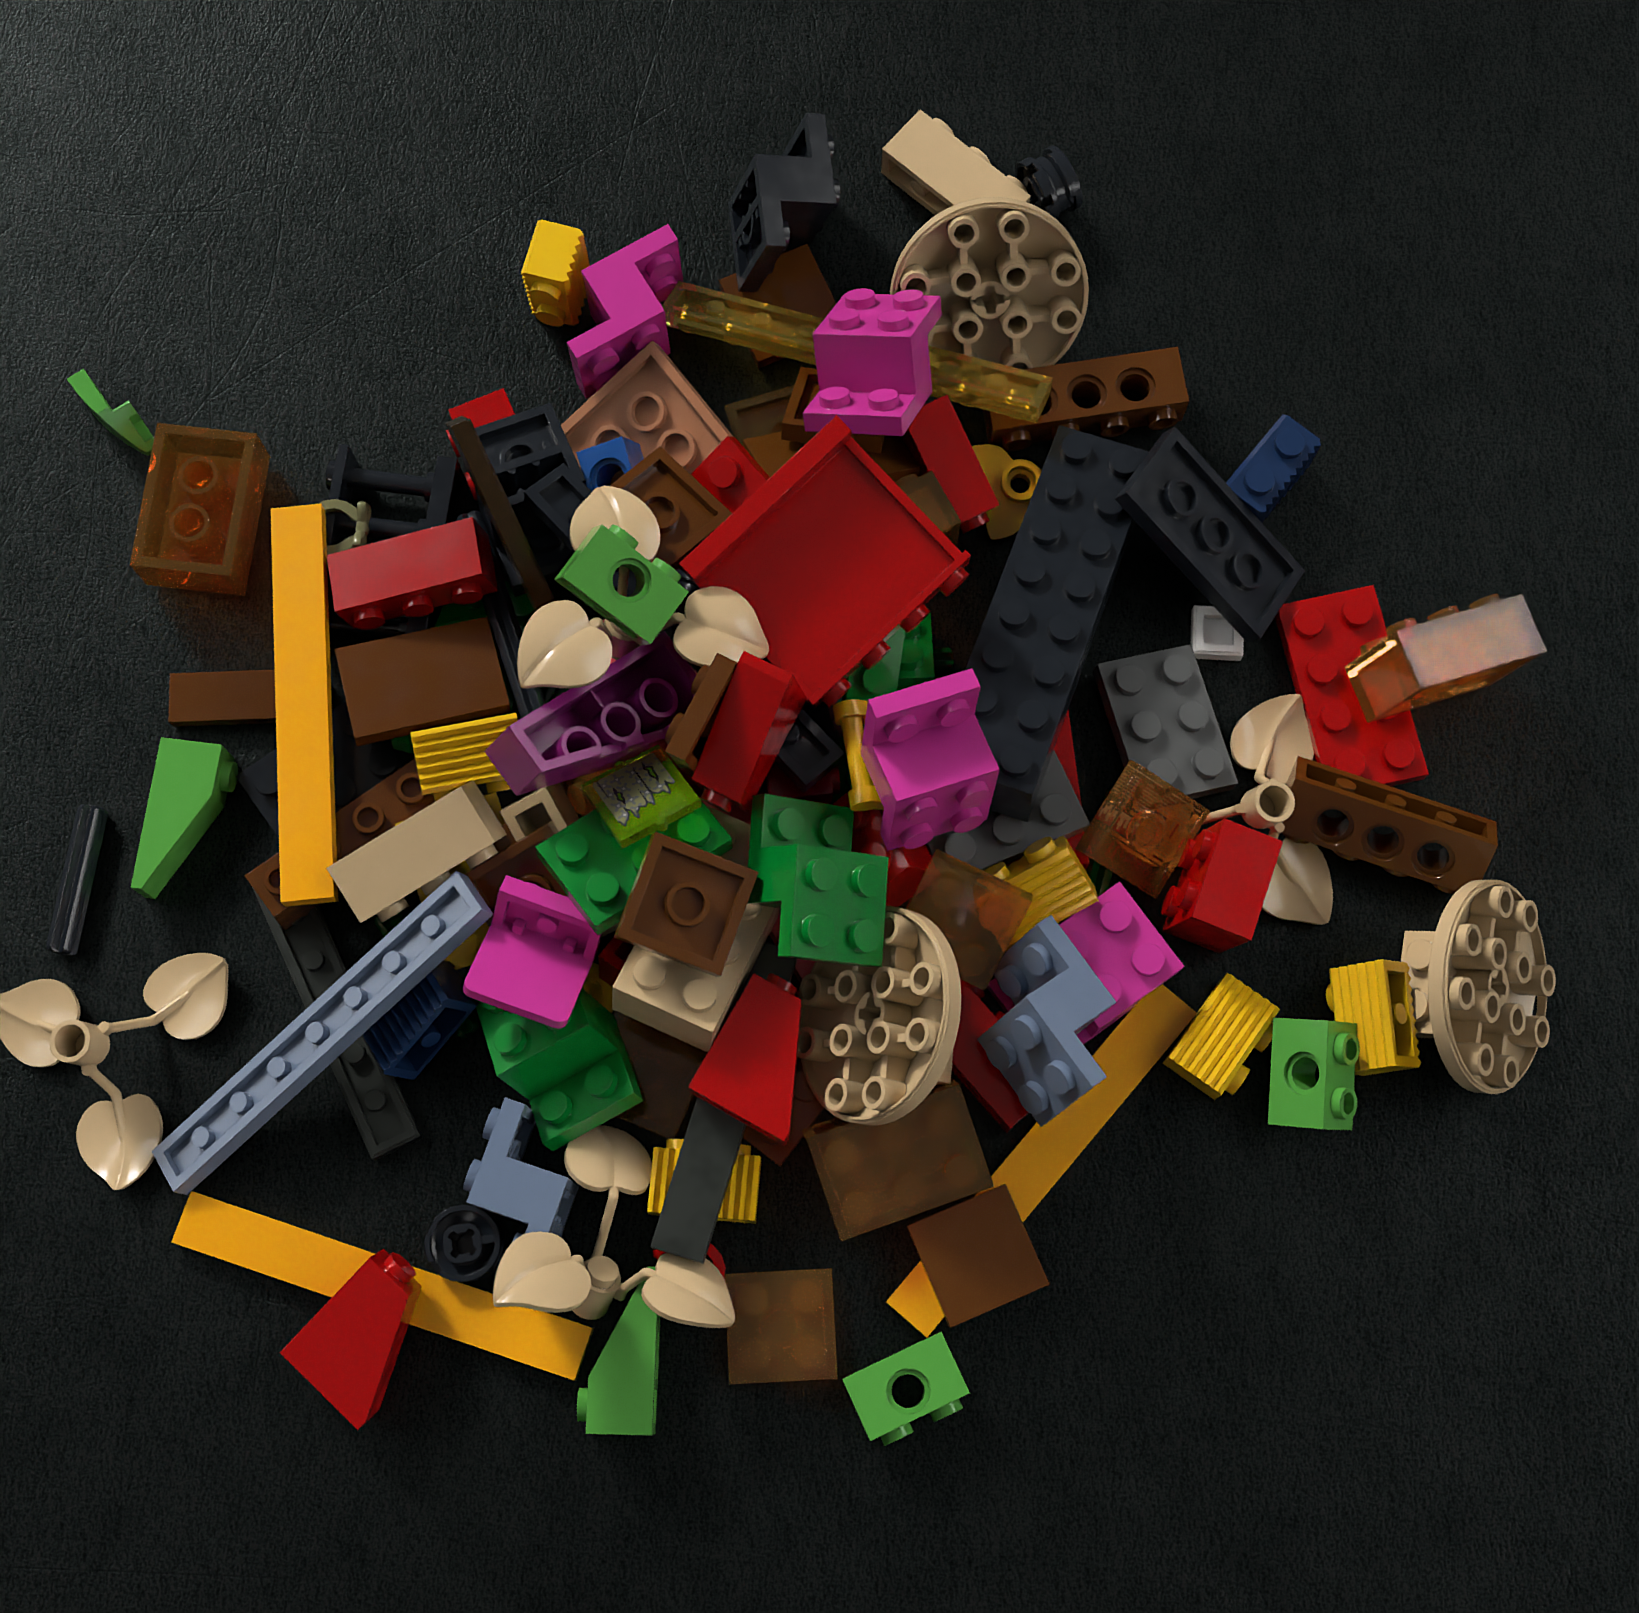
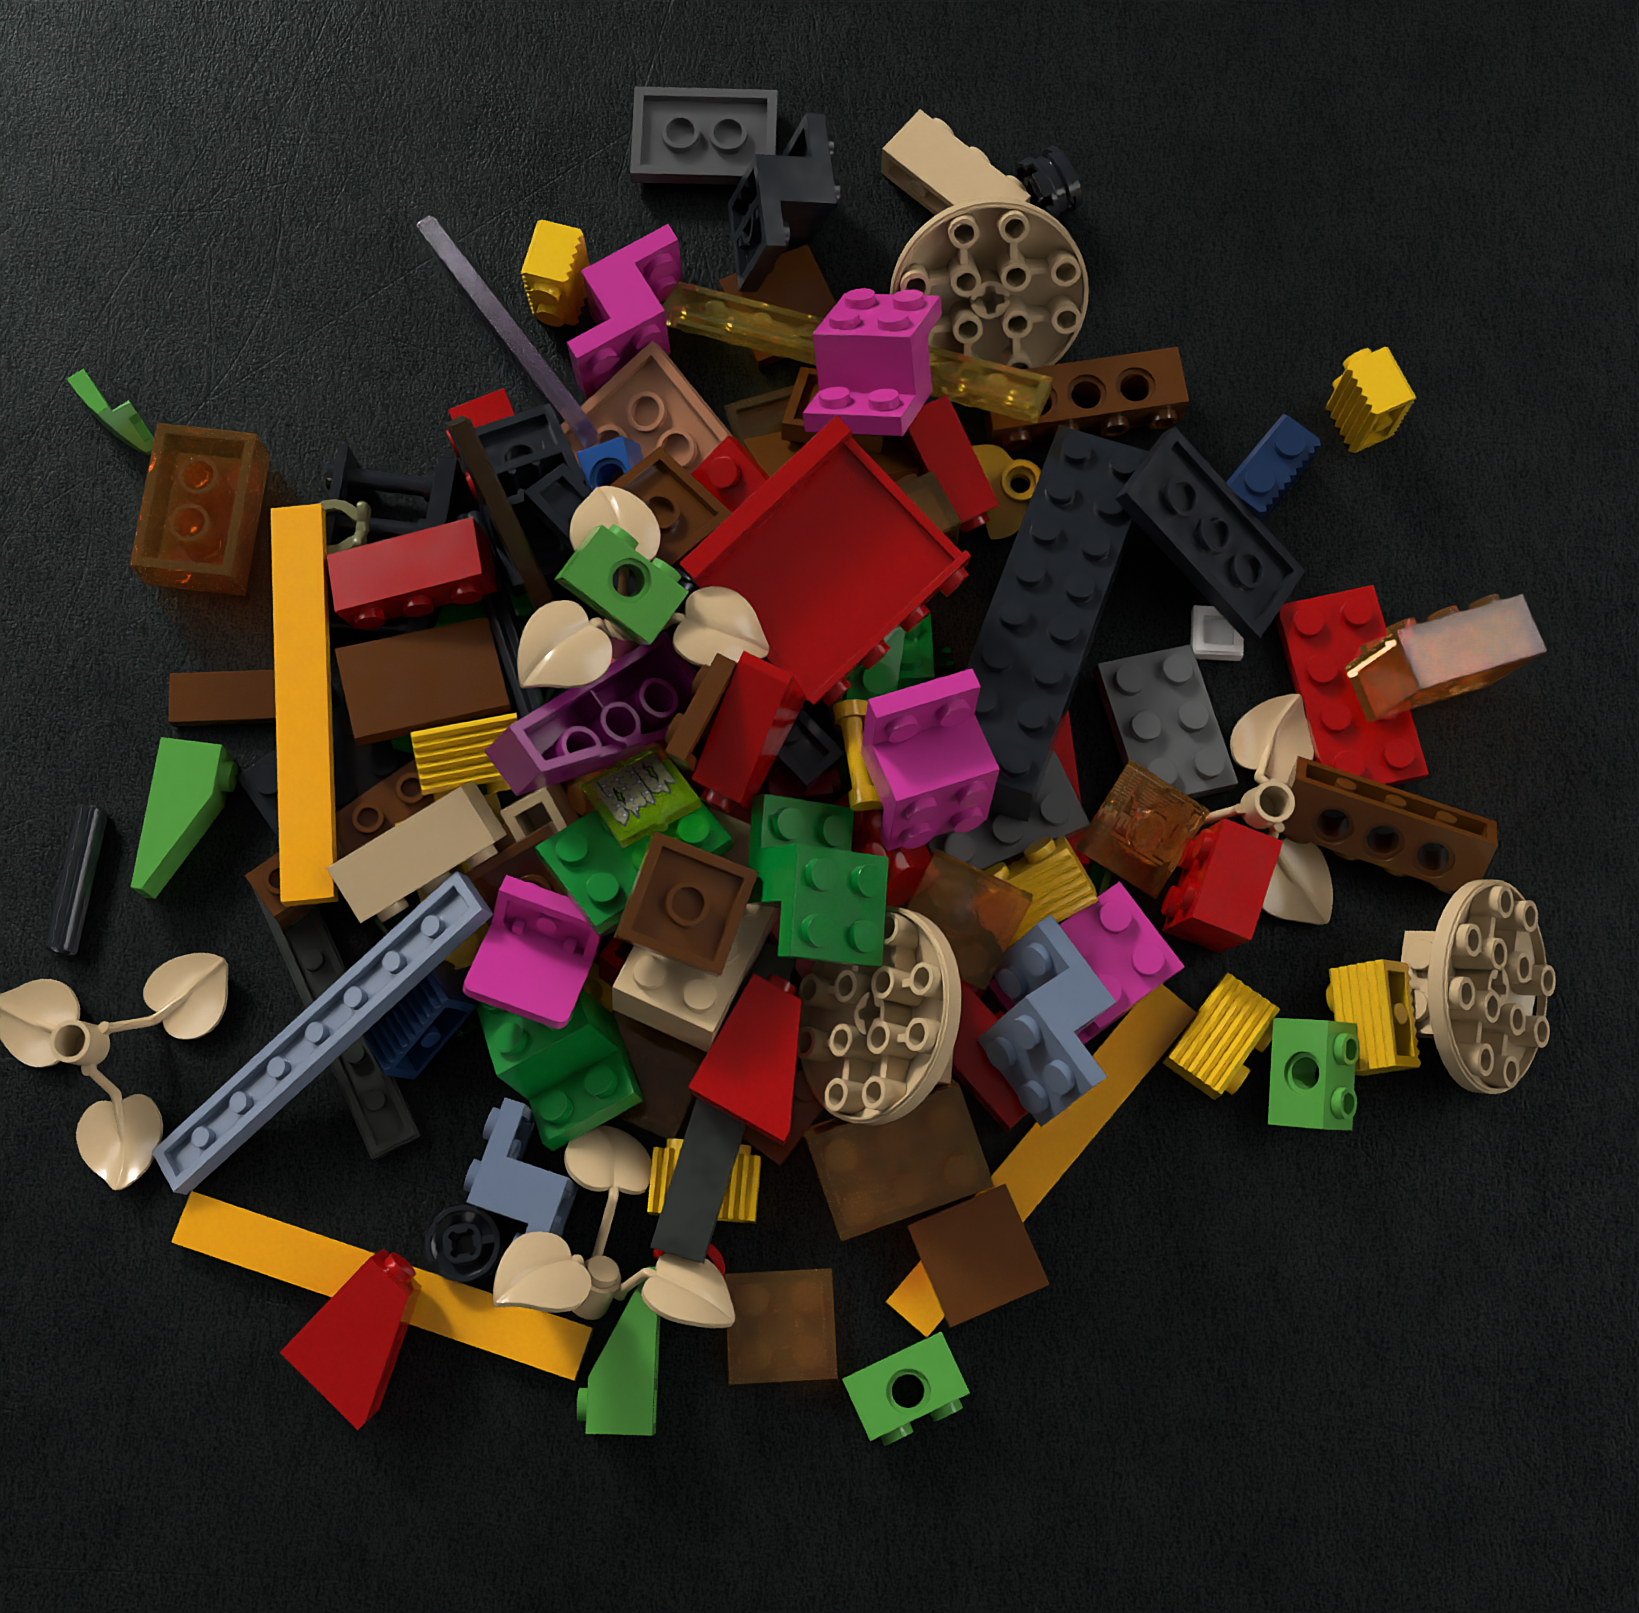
none -> clear purple tile [415,215,599,449]
none -> dark grey plate [630,86,778,185]
none -> yellow brick [1325,347,1416,453]

